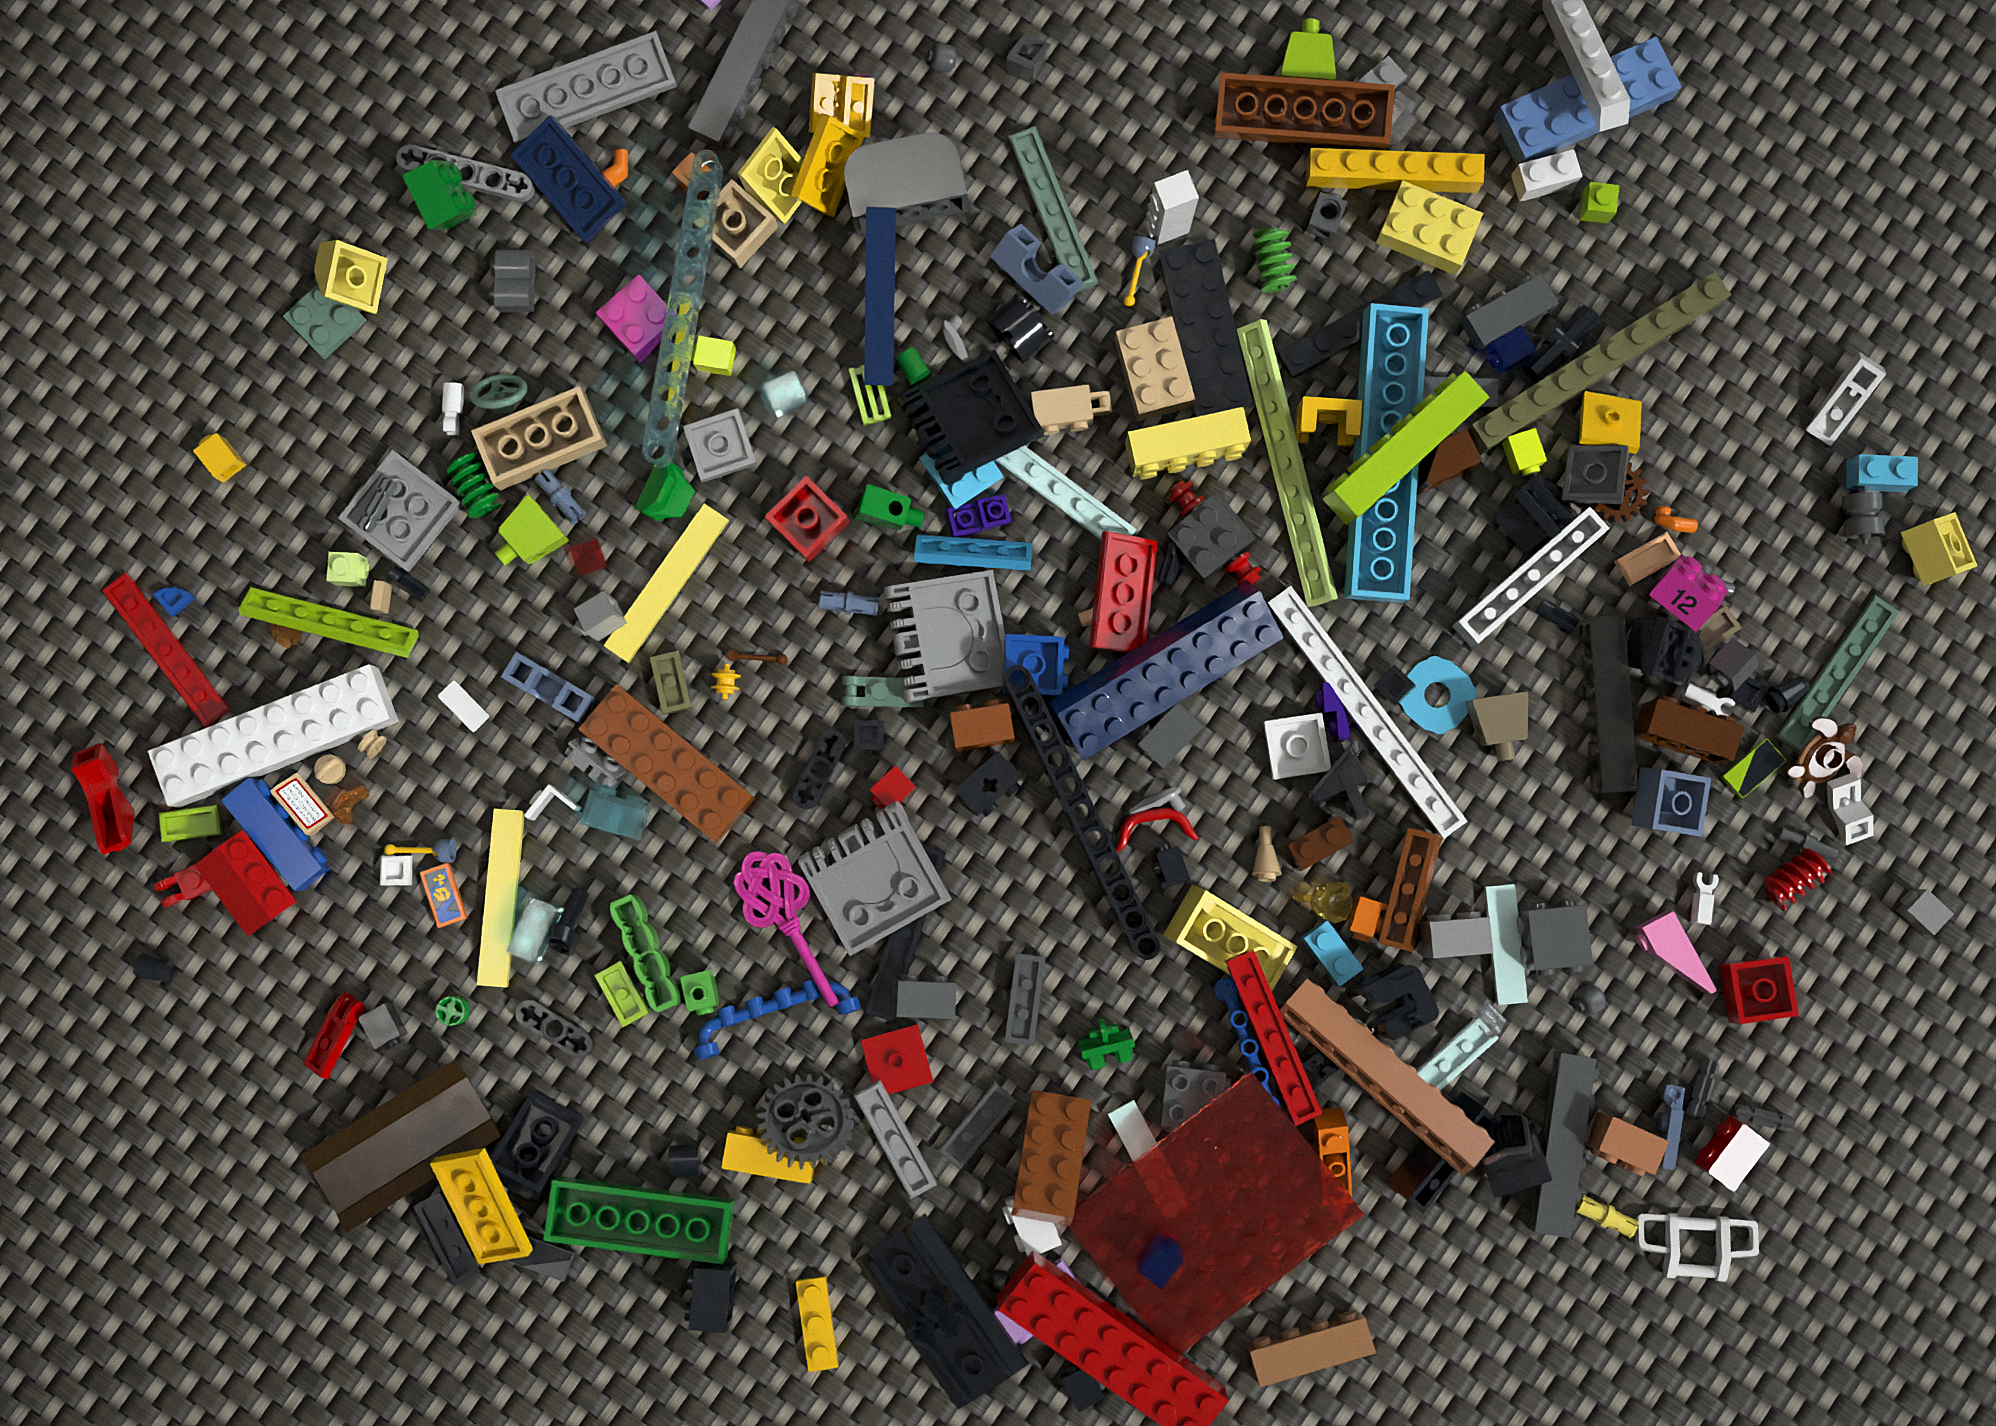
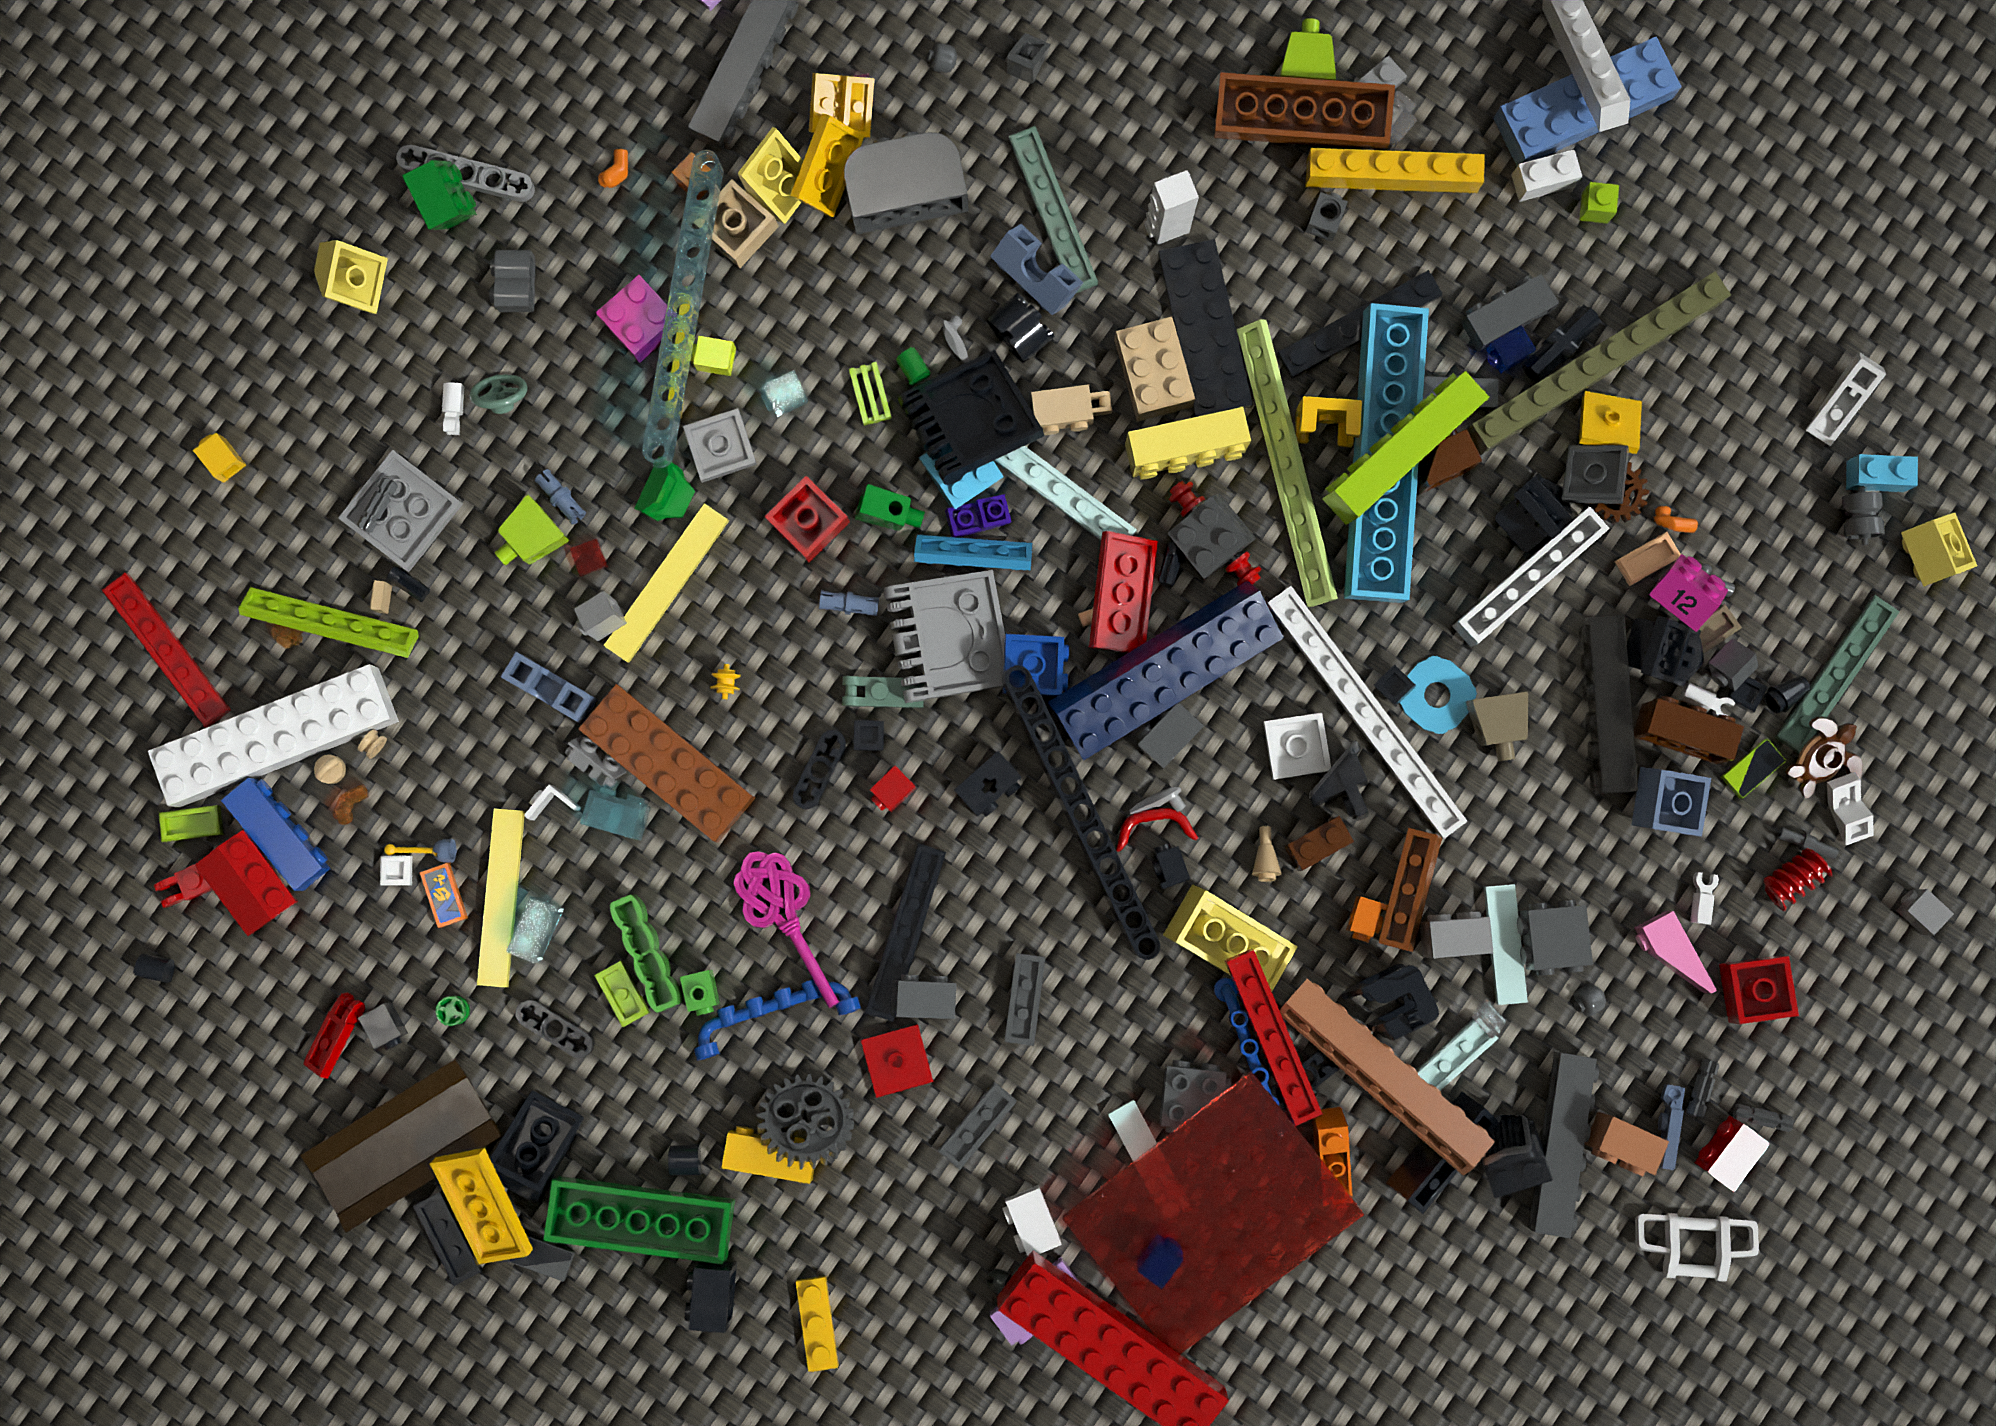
red arch [71,743,135,855] -> none
blue tile [152,587,196,617] -> none
slope [270,772,335,836] -> none
sand green plate [283,284,367,359] -> none
yellowish green brick [327,552,369,587] -> none
white sticker [438,681,489,732] -> none
green piece [446,452,502,518] -> none
tan brick [471,386,607,491] -> none
light grey plate [495,31,677,146] -> none
dark blue plate [510,115,628,242] -> none
black piece [546,887,589,956] -> none
olive plate [650,651,692,715] -> none
reddish brown hinge [727,649,788,665] -> none
light grey hinge [798,801,952,956] -> none
light grey tile [854,1079,937,1199] -> none
black hinge [856,1213,1029,1409] -> none
dark blue tile [864,207,896,386] -> none
dark orange brick [950,699,1015,752] -> none
dark orange brick [1011,1090,1091,1226] -> none
black brick [1061,1362,1105,1412] -> none
green hips [1078,1018,1135,1070] -> none
hinge [1124,236,1156,307] -> none
medium nougat brick [1247,1311,1376,1387] -> none
bright green piece [1252,228,1297,293] -> none
clear yellow piece [1293,882,1353,923] -> none
medium azure brick [1300,921,1363,987] -> none
dark purple slope [1315,682,1350,743] -> none
light yellow brick [1376,181,1483,275] -> none
neon yellow brick [1502,428,1547,477] -> none
black piece [1535,598,1580,633] -> none
light yellow pin [1575,1194,1638,1238] -> none

